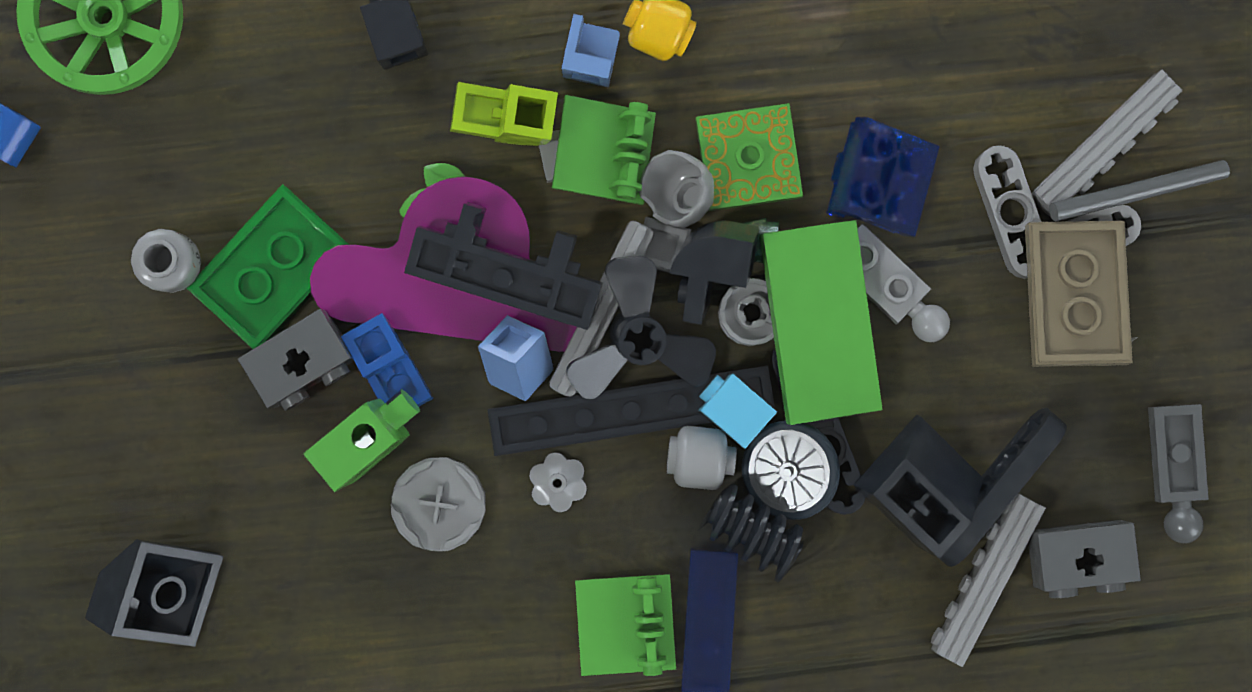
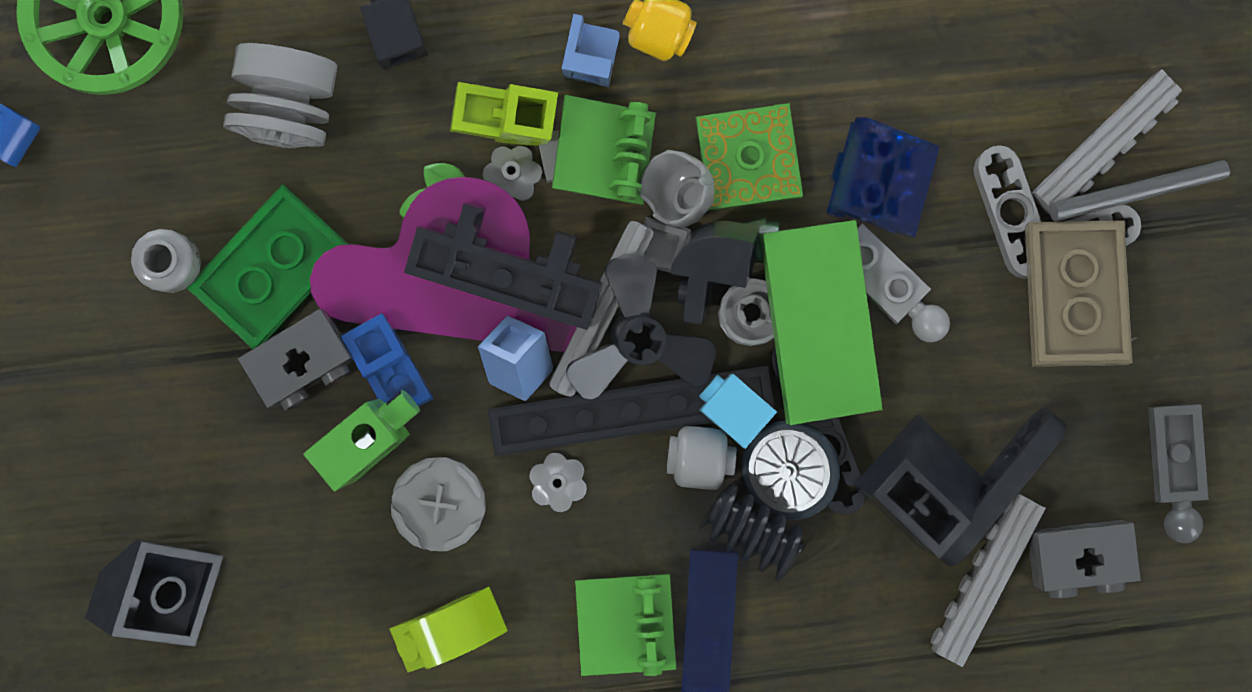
none -> light grey wheel [223,43,337,148]
none -> lime brick [390,587,508,672]
none -> light grey plant [483,146,543,201]

